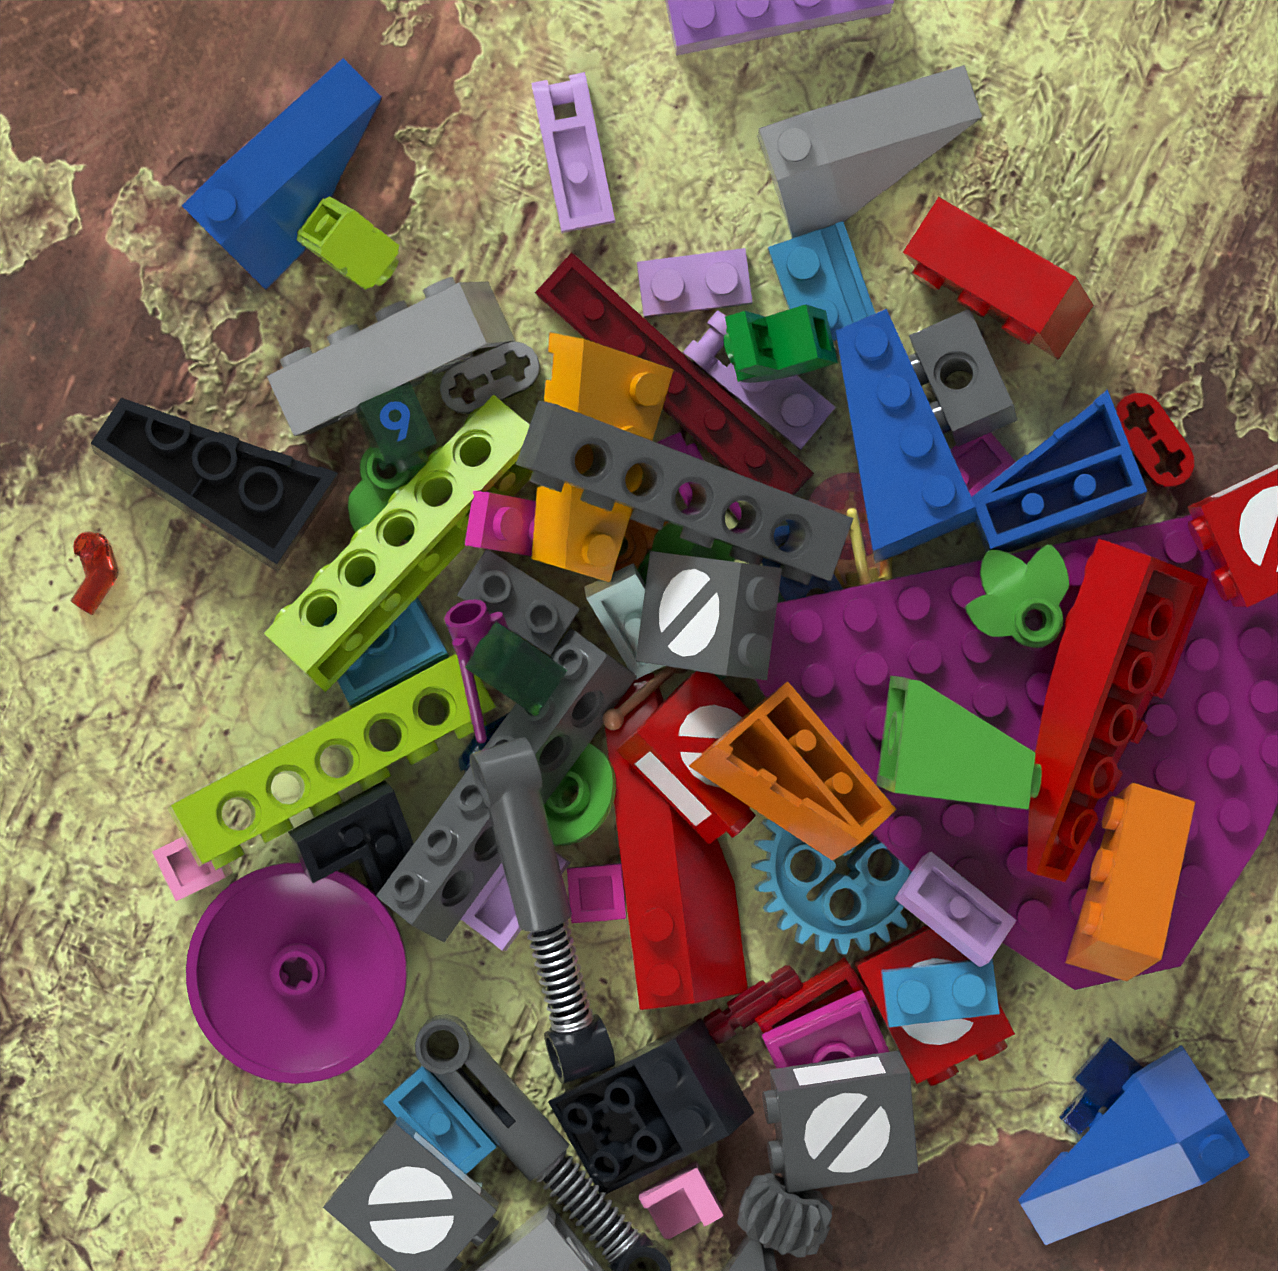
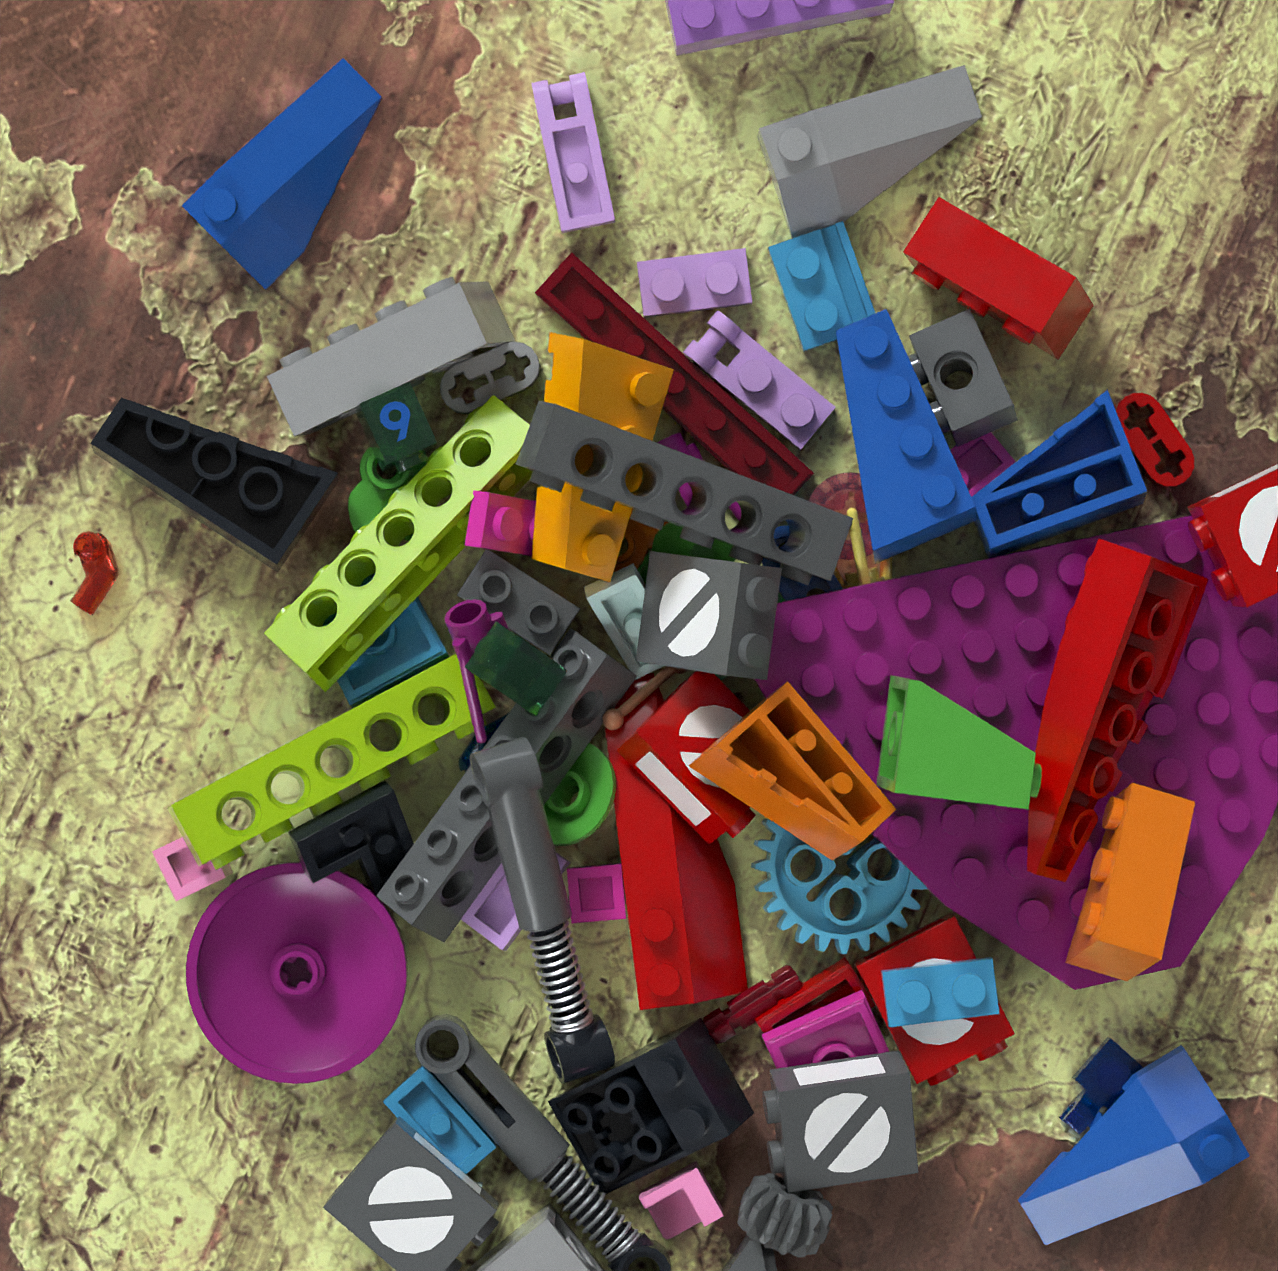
lime brick [297,196,400,290] -> none
green brick [724,304,838,383] -> none
lavender plate [894,852,1017,967] -> none
bright green plate [965,544,1069,648] -> none

